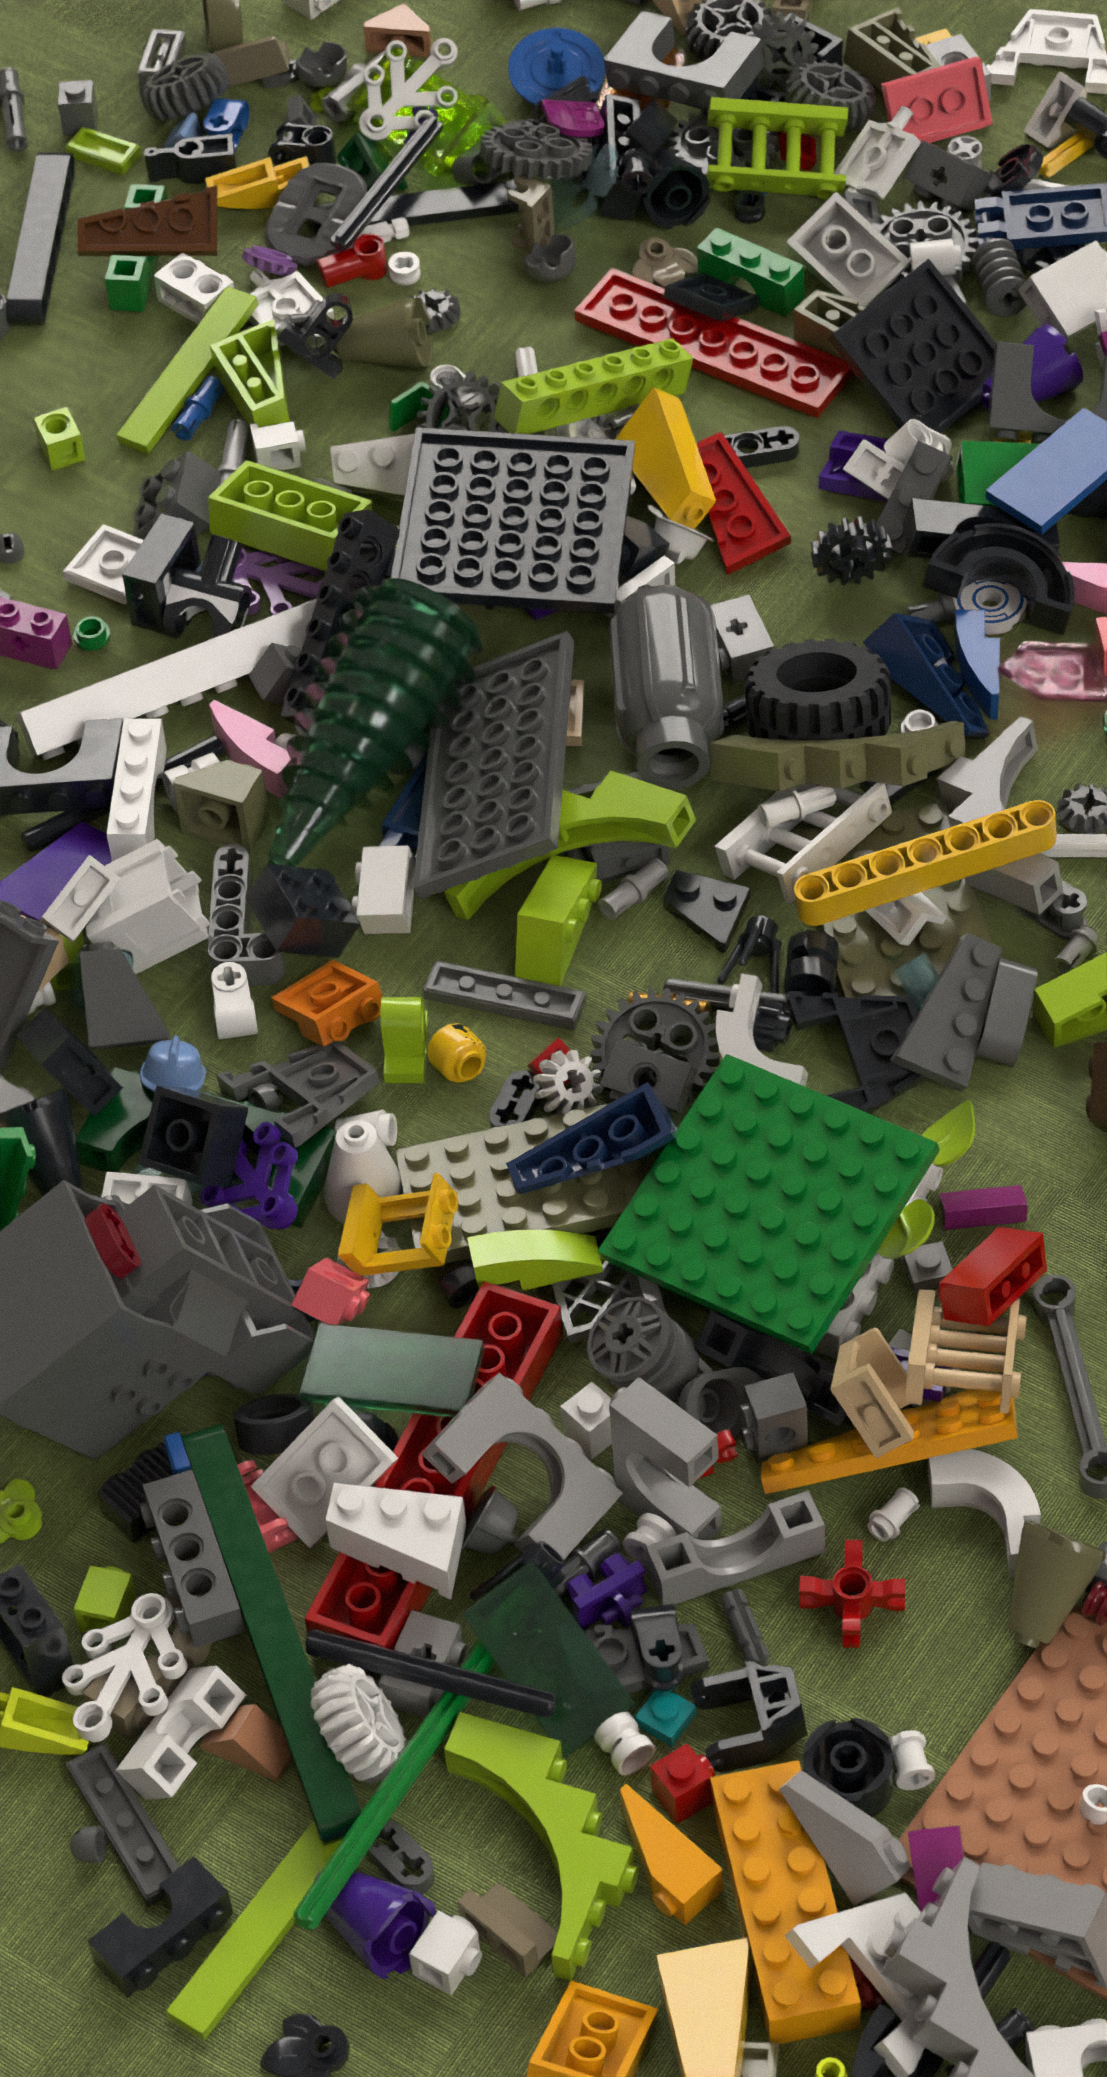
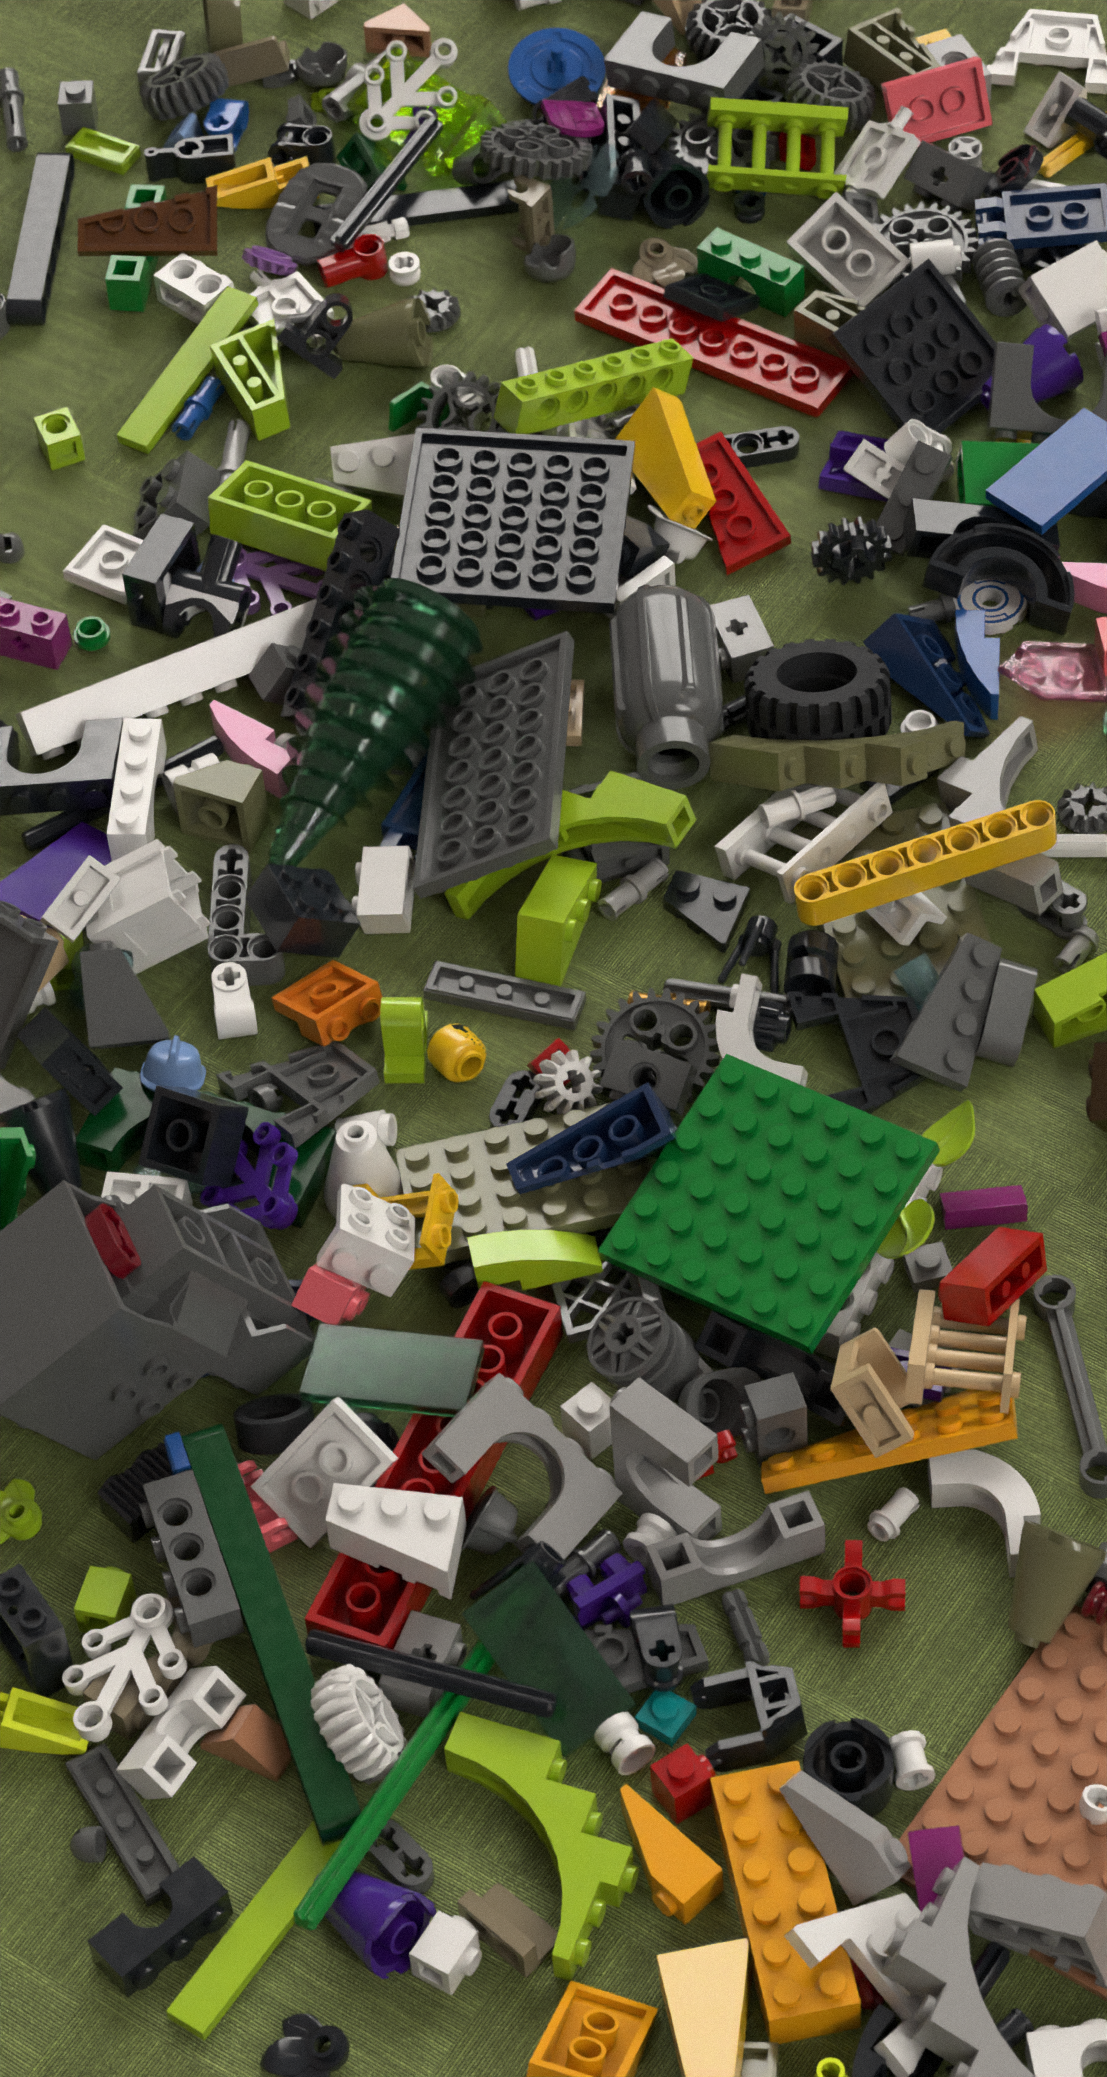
white brick [250,422,306,471] -> none
none -> white bracket [317,1184,415,1297]

